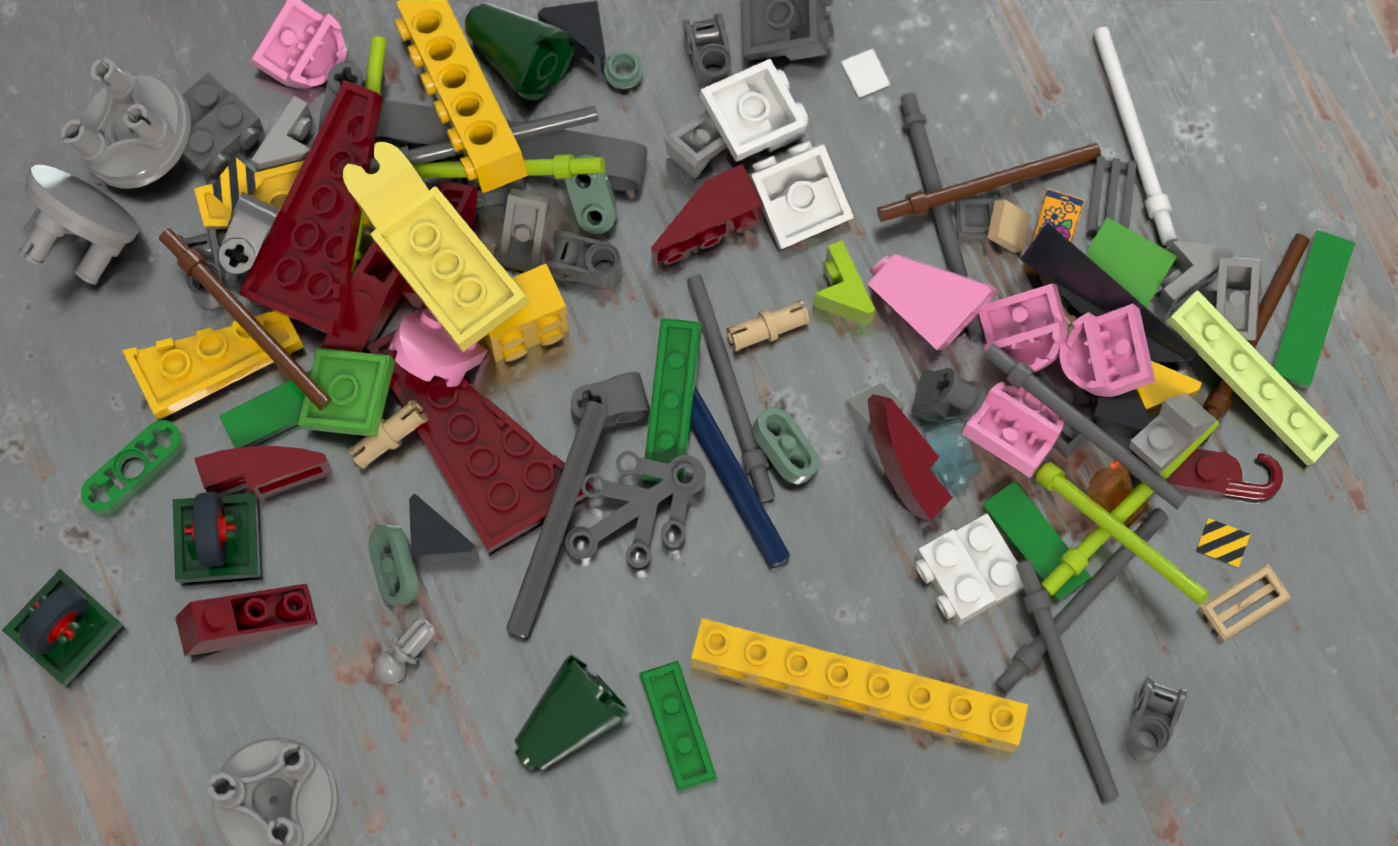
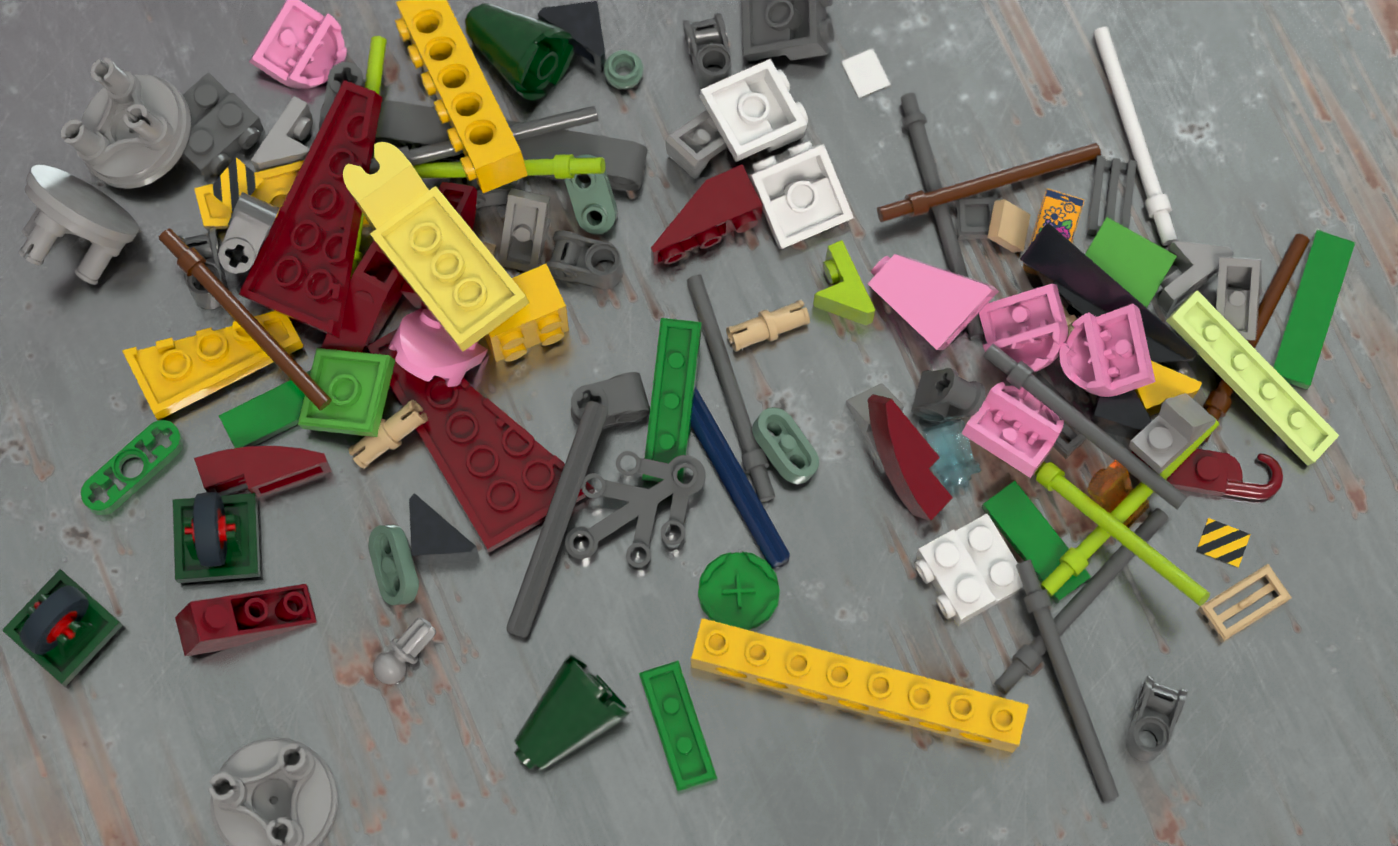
none -> green tile [698,552,780,631]

